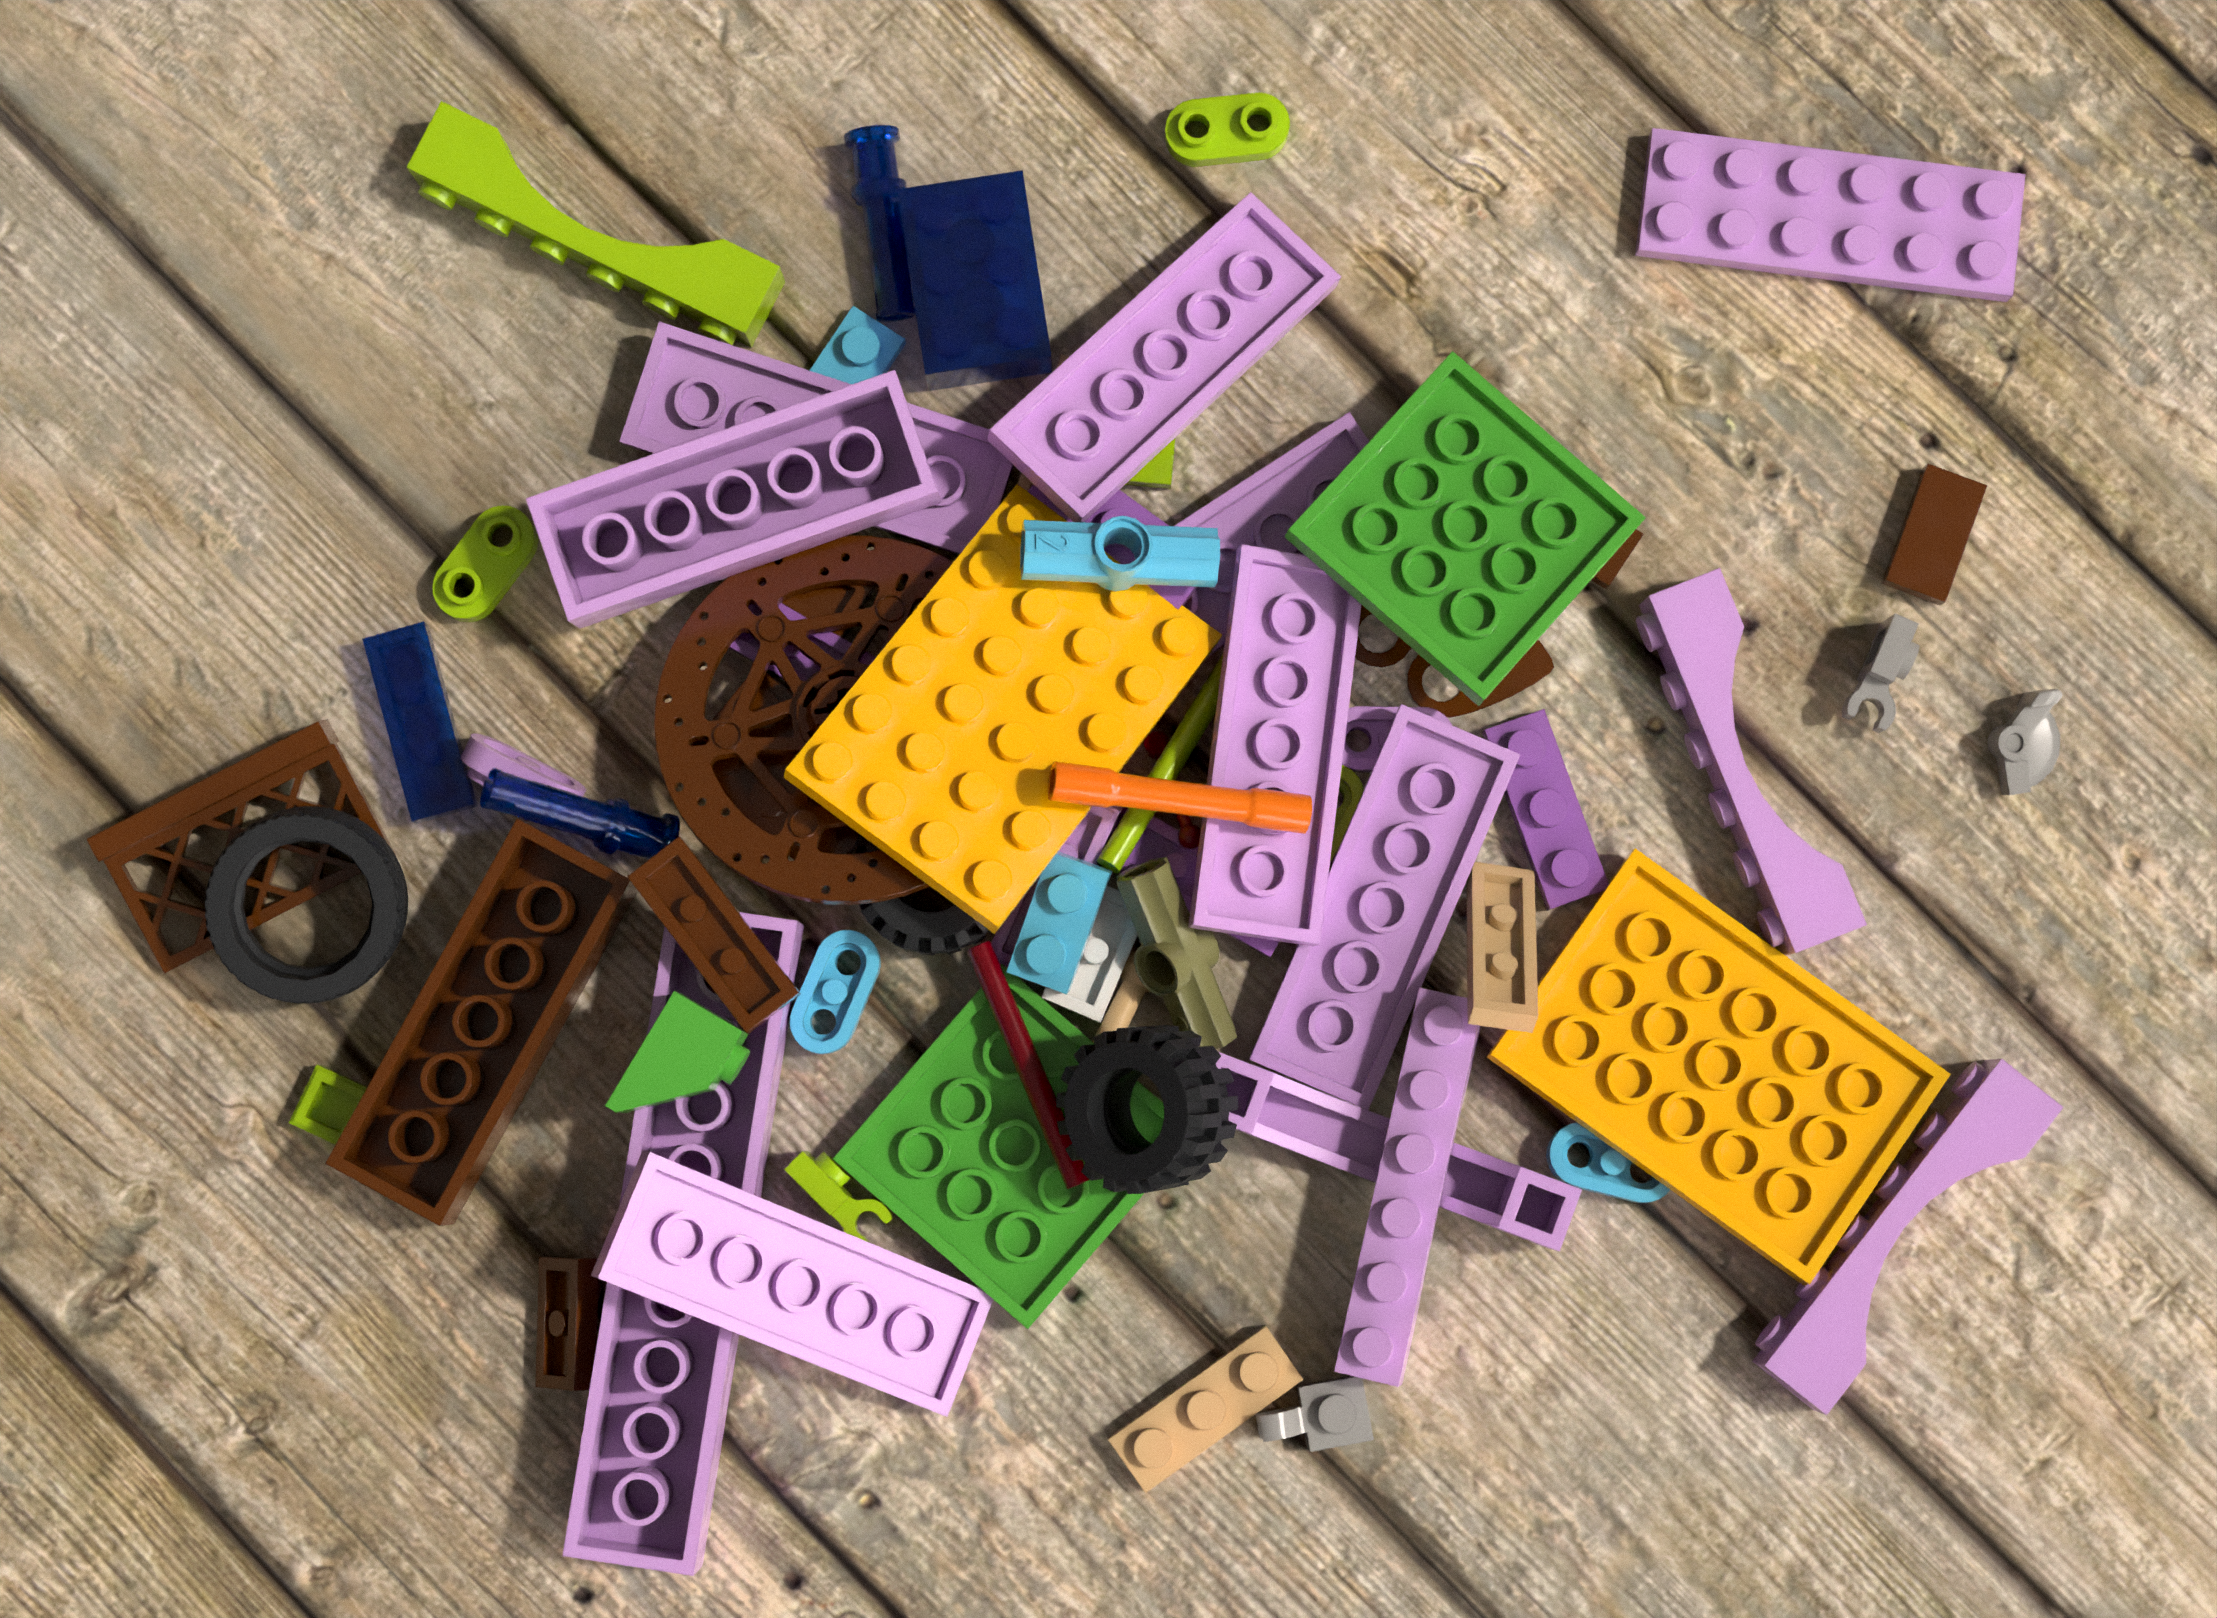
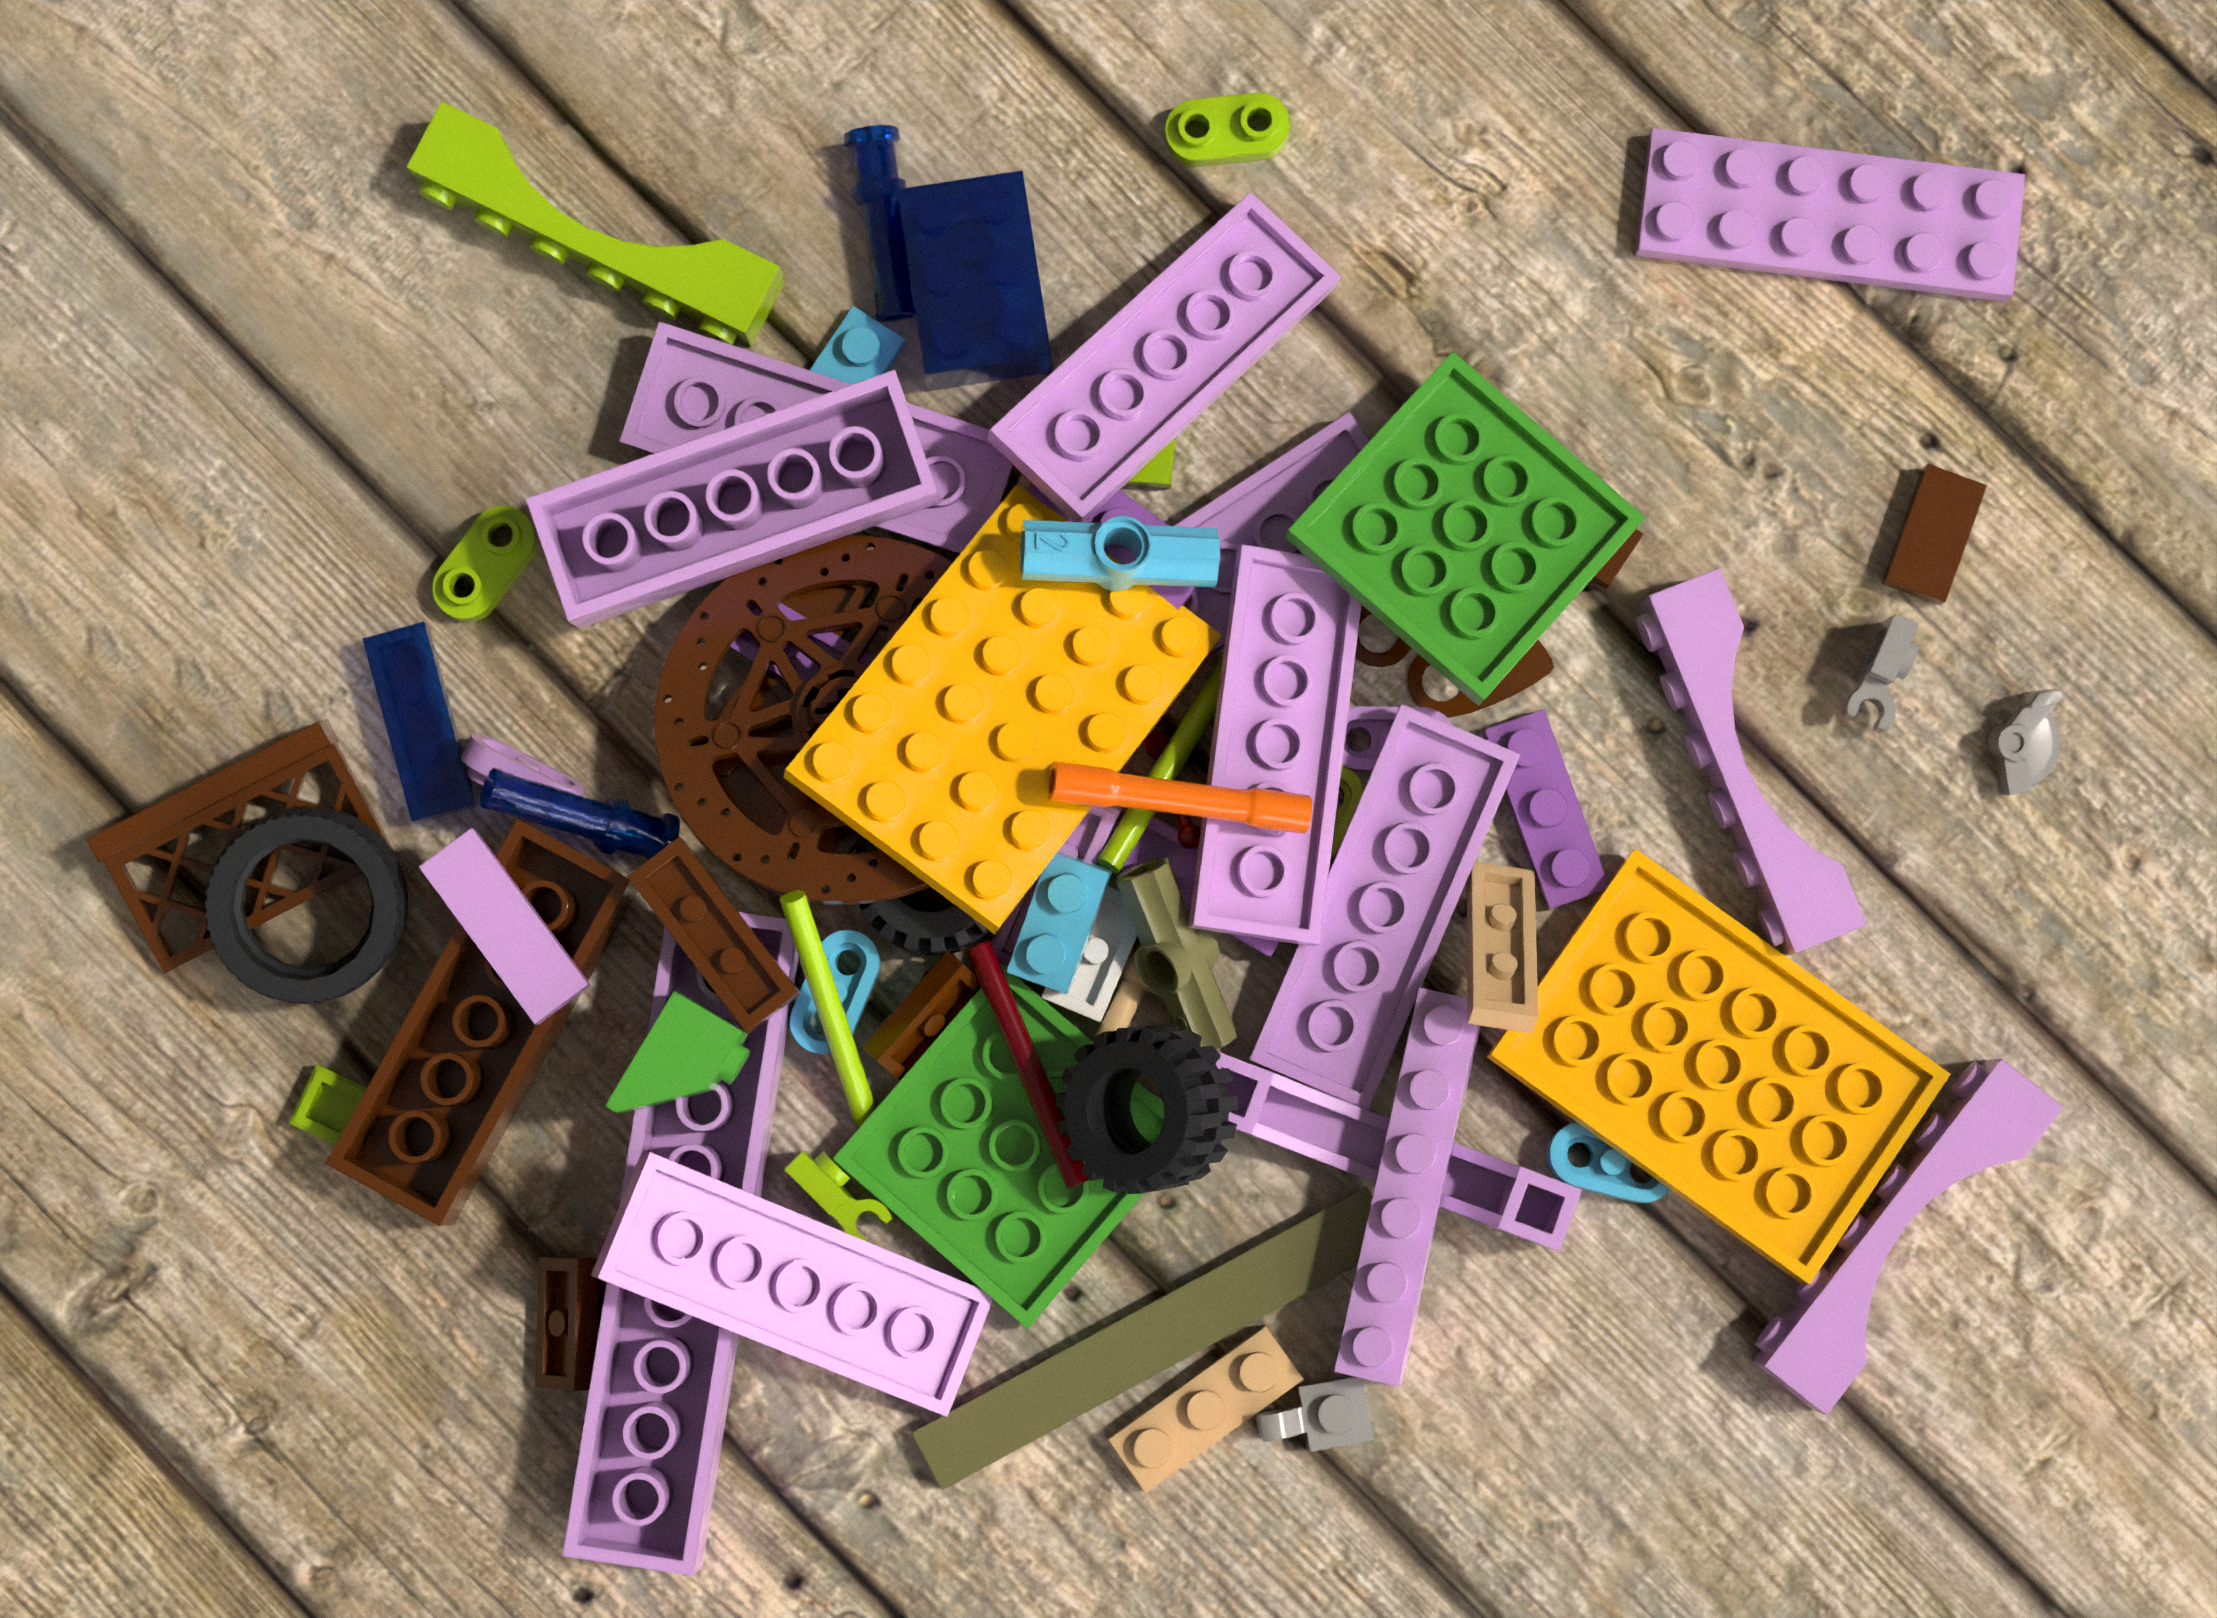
none -> lavender tile [419,828,591,1025]
none -> lime bar [780,890,877,1126]
none -> reddish brown plate [862,951,981,1080]
none -> olive tile [911,1186,1373,1490]

